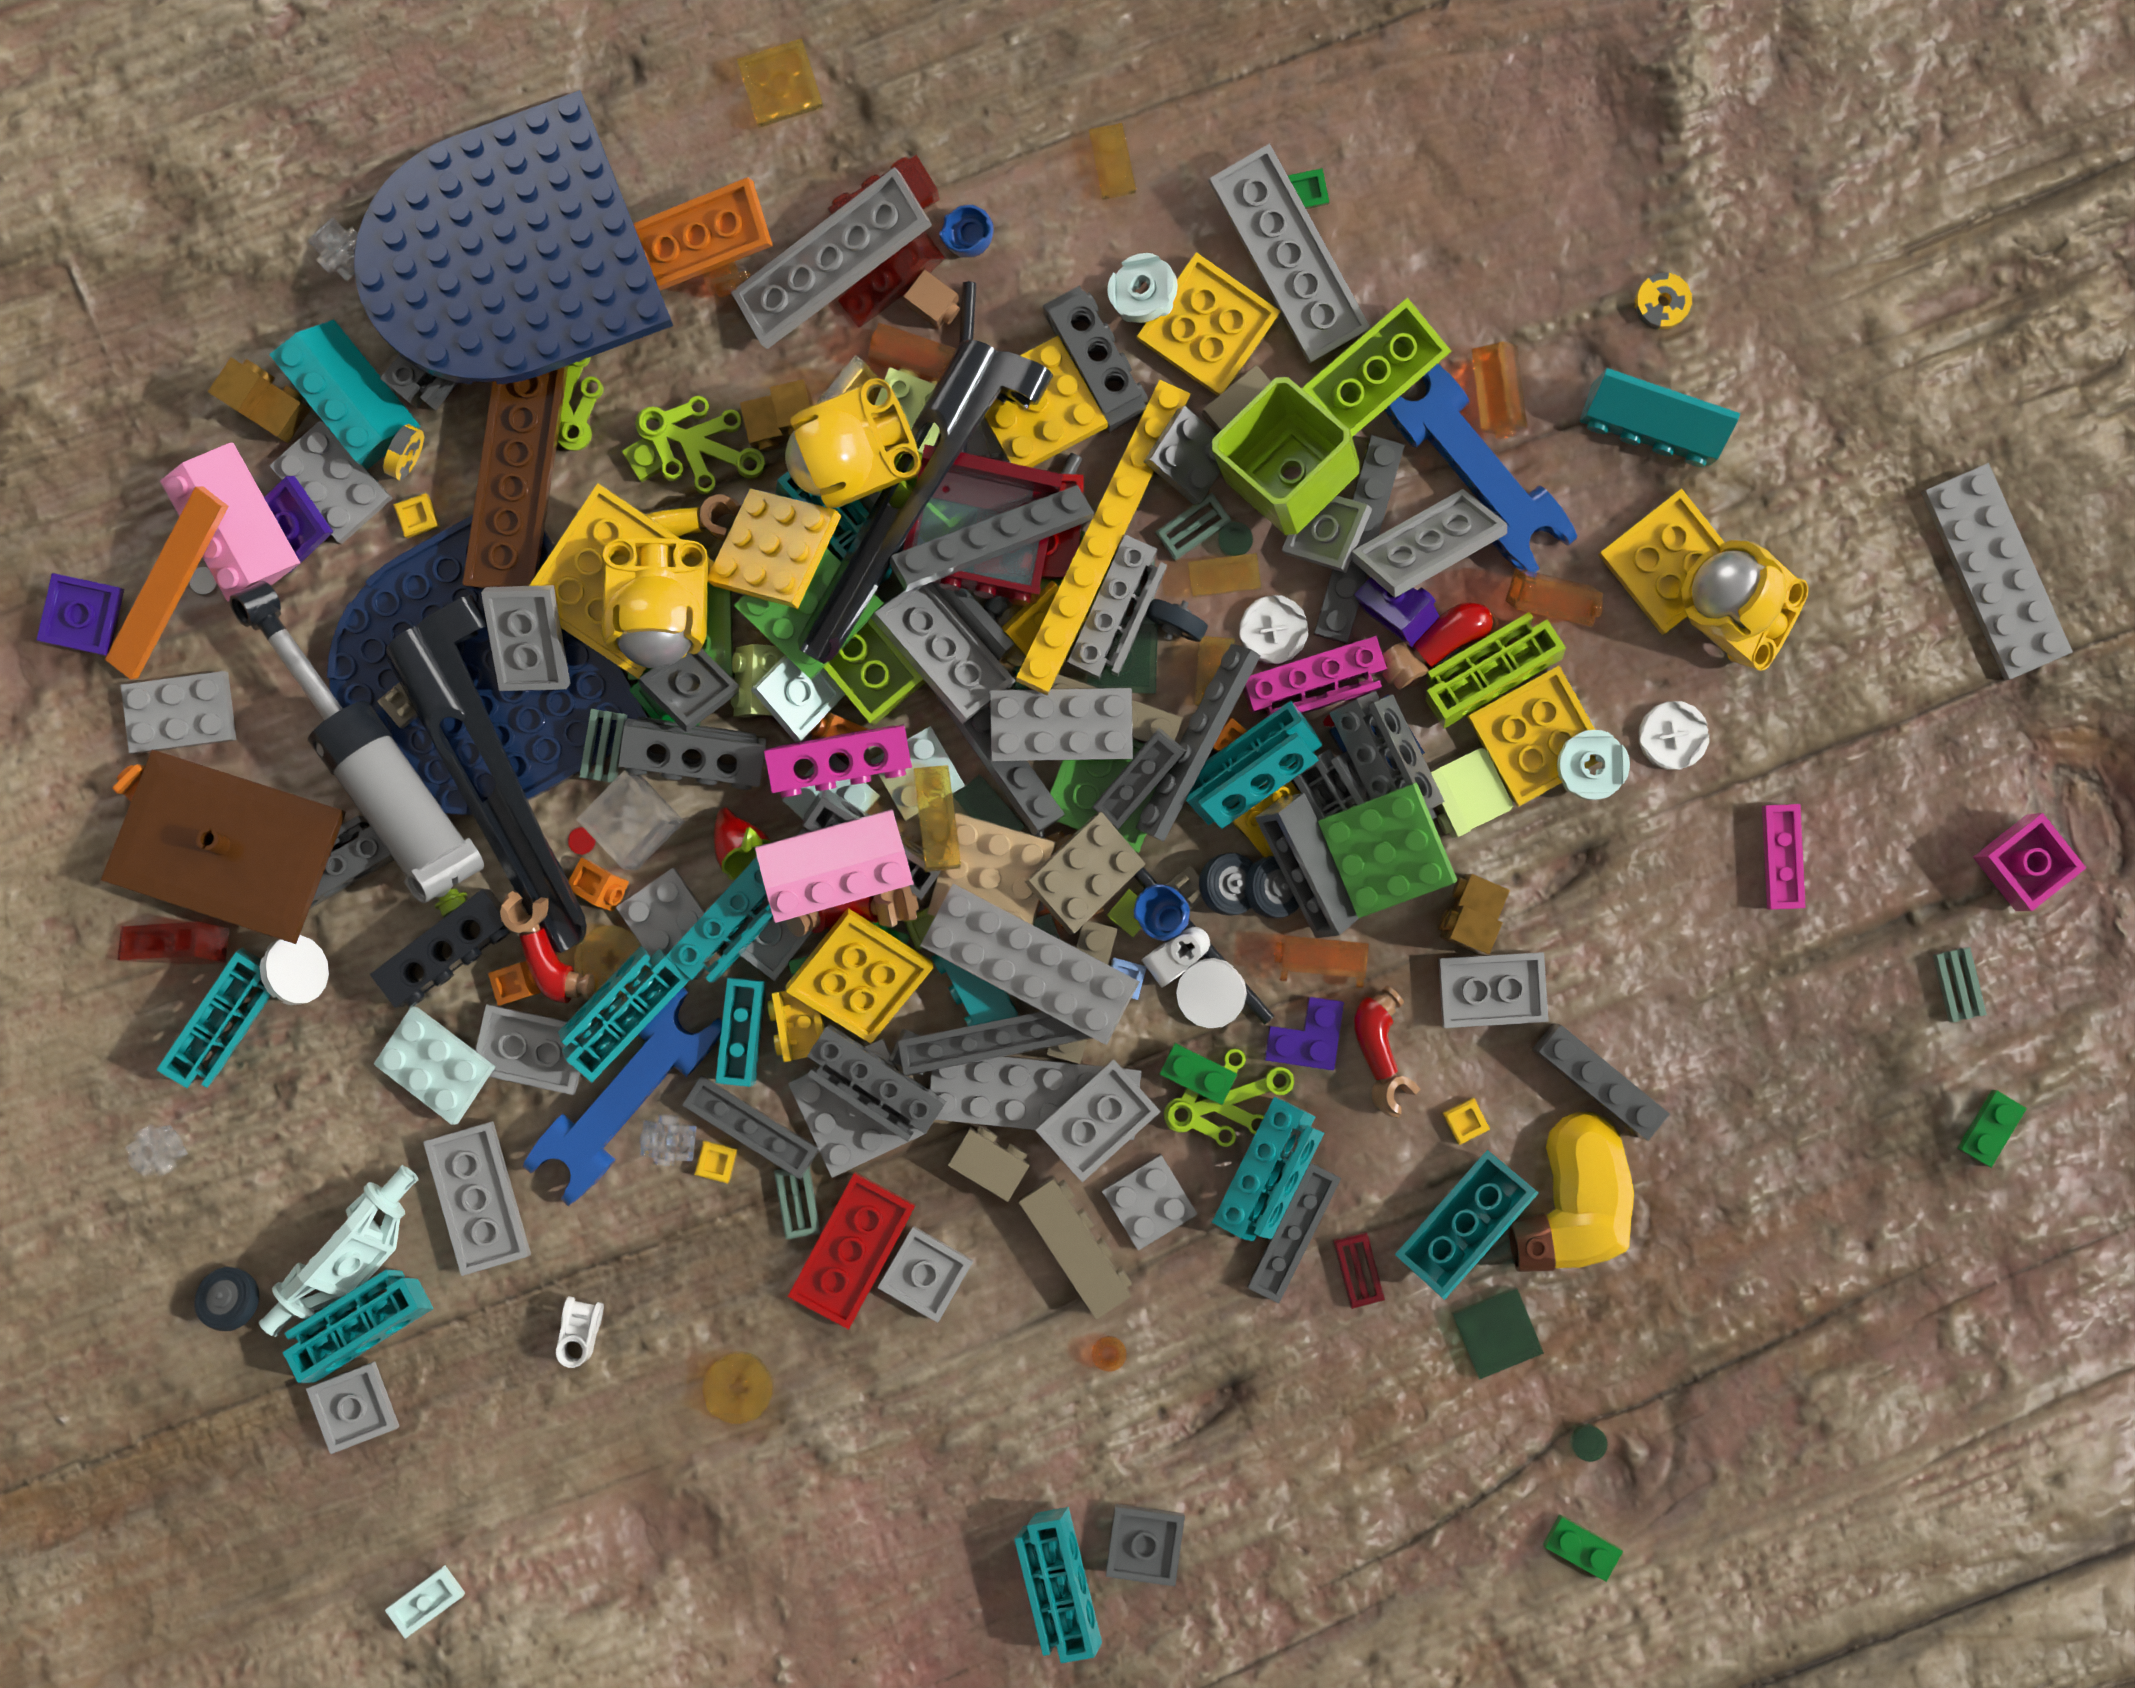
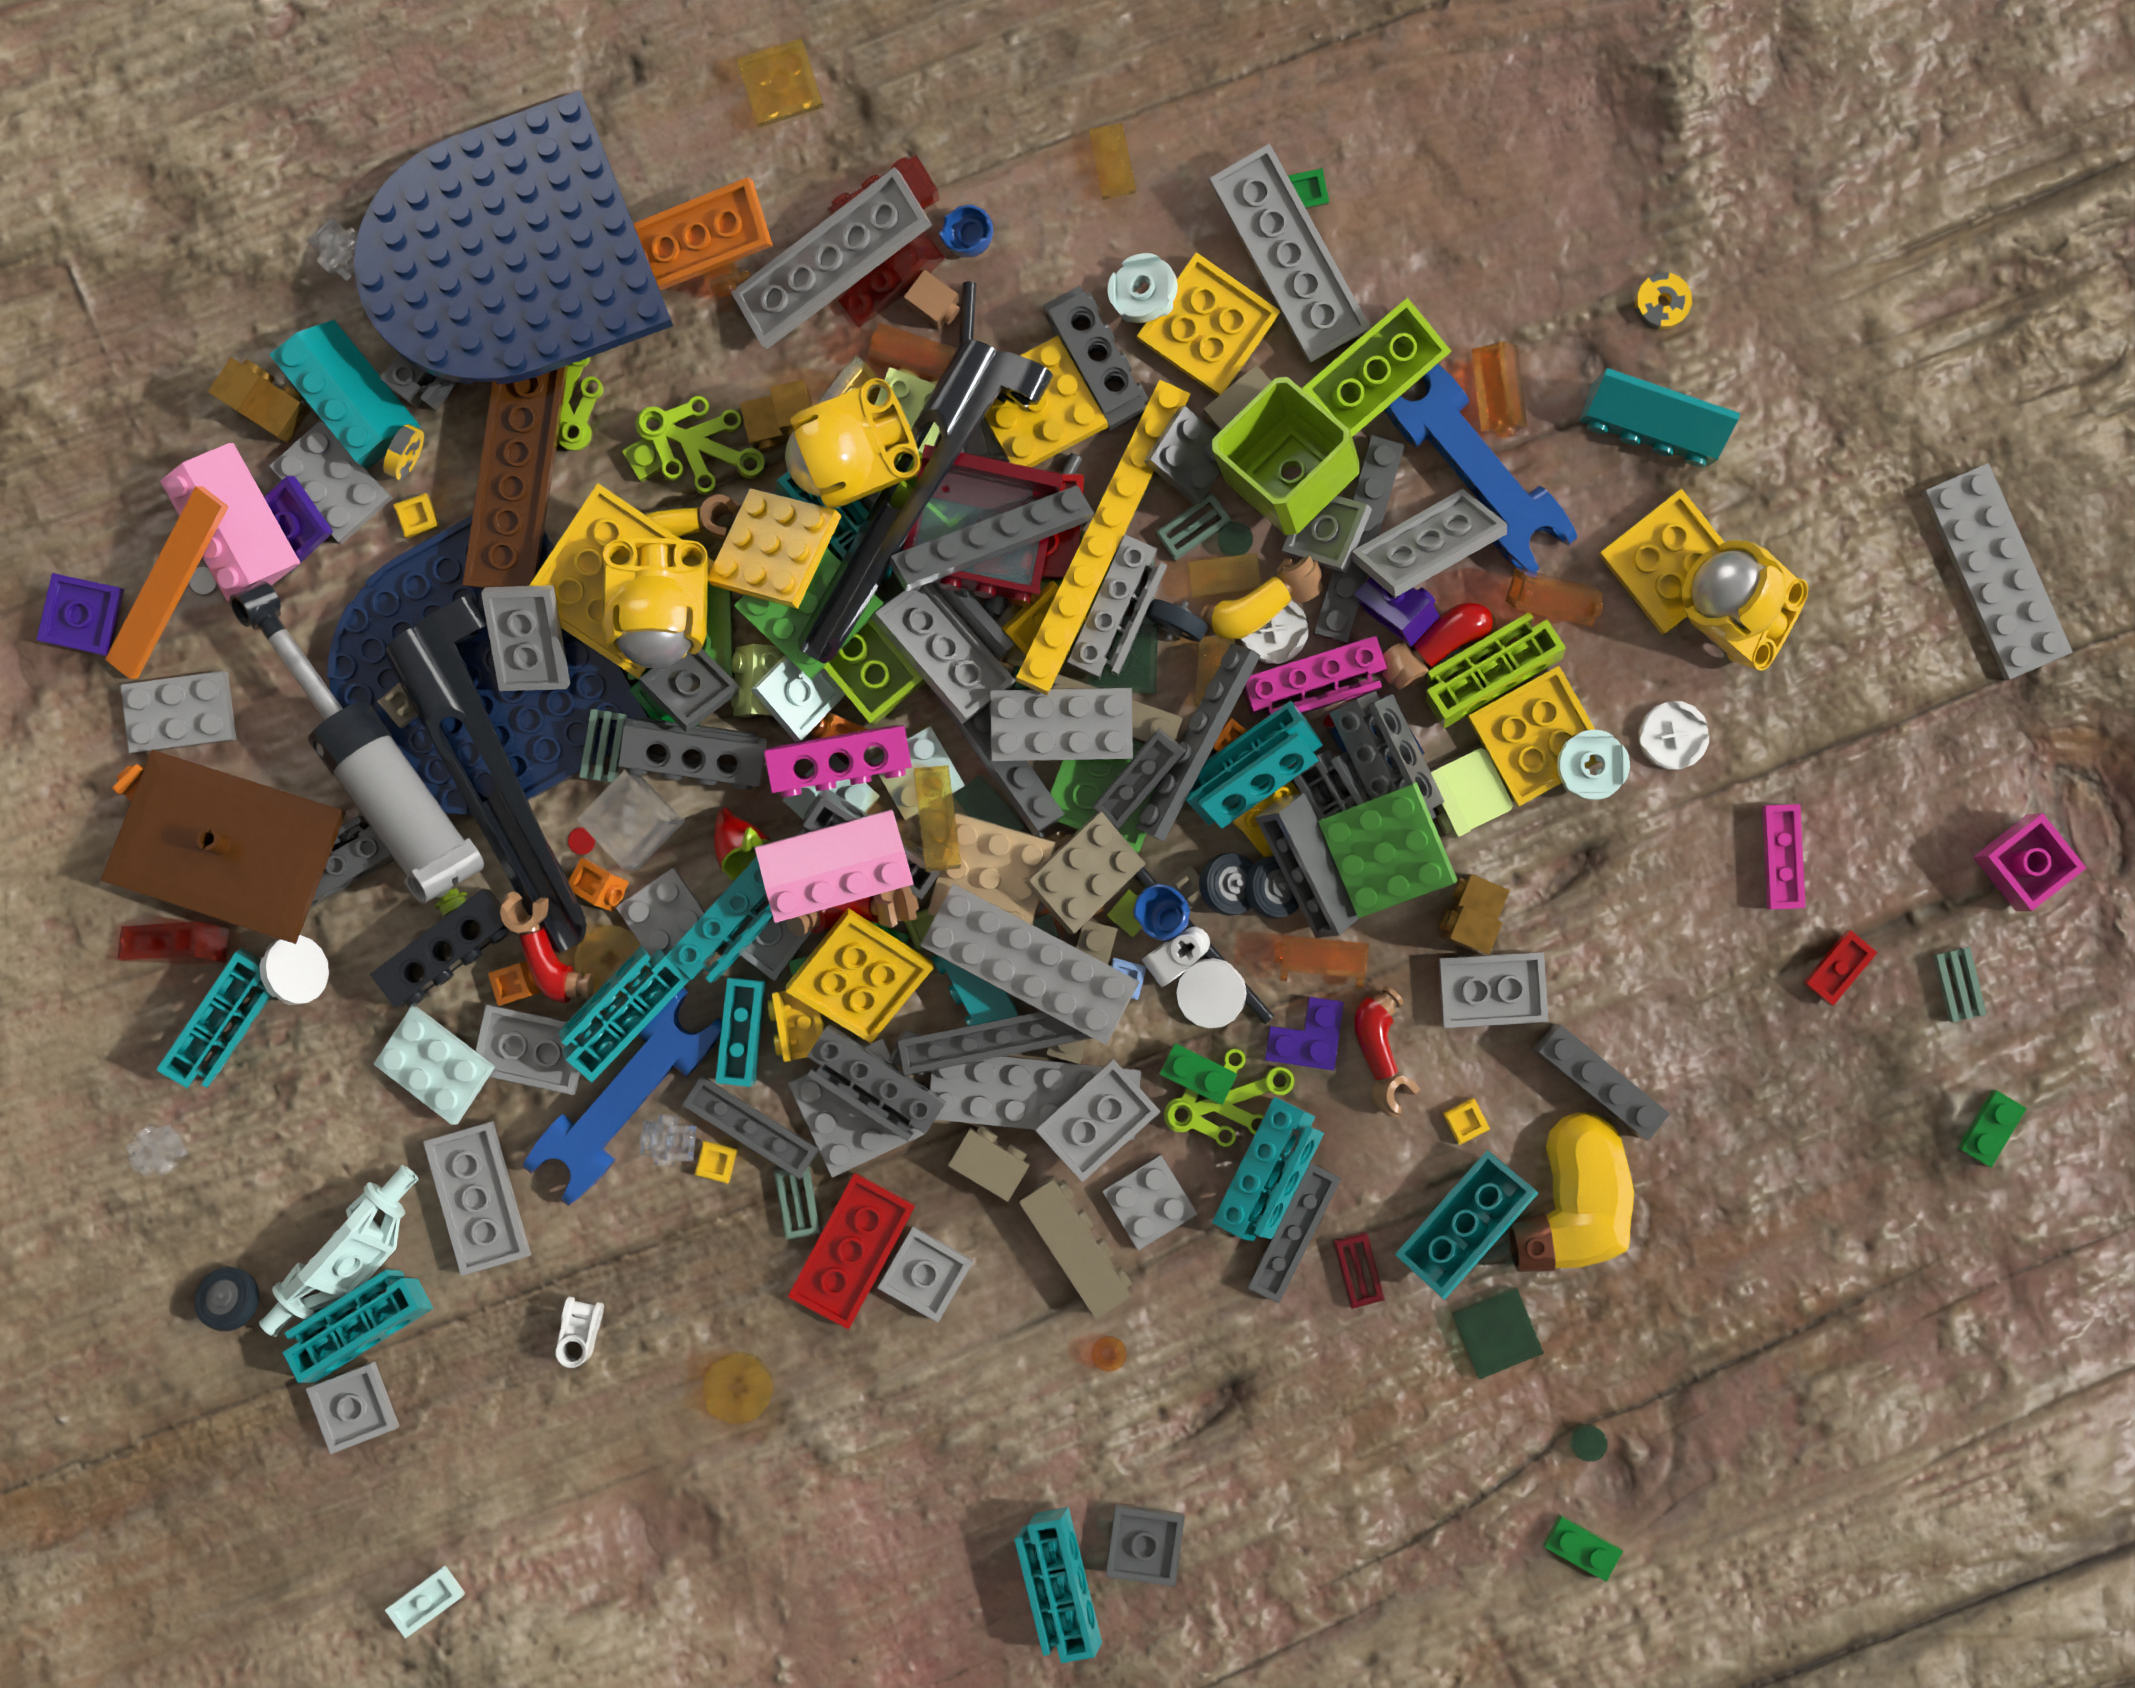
none -> yellow piece [1200,555,1323,639]
none -> red plate [1803,930,1878,1006]

